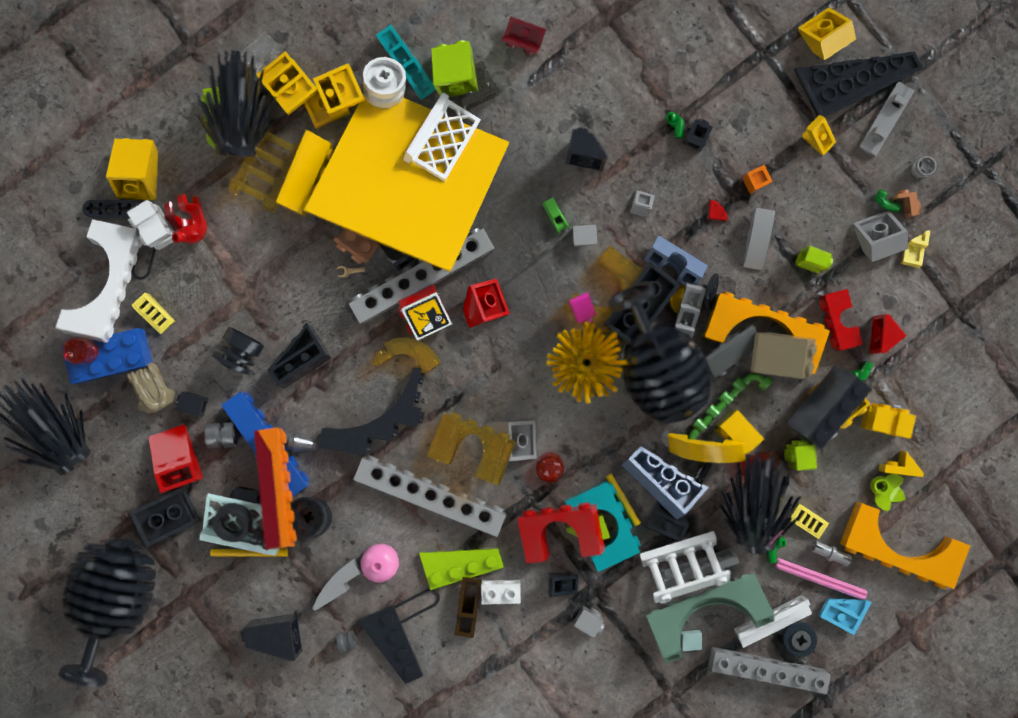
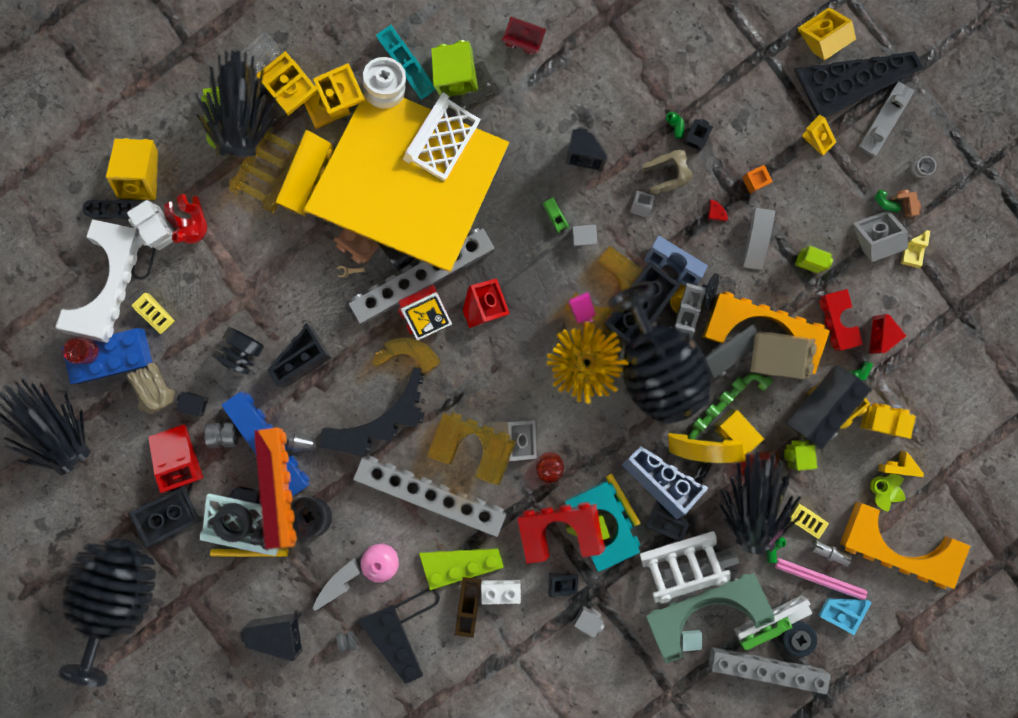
none -> dark tan piece [642,150,693,194]
none -> bright green hinge [739,617,793,650]

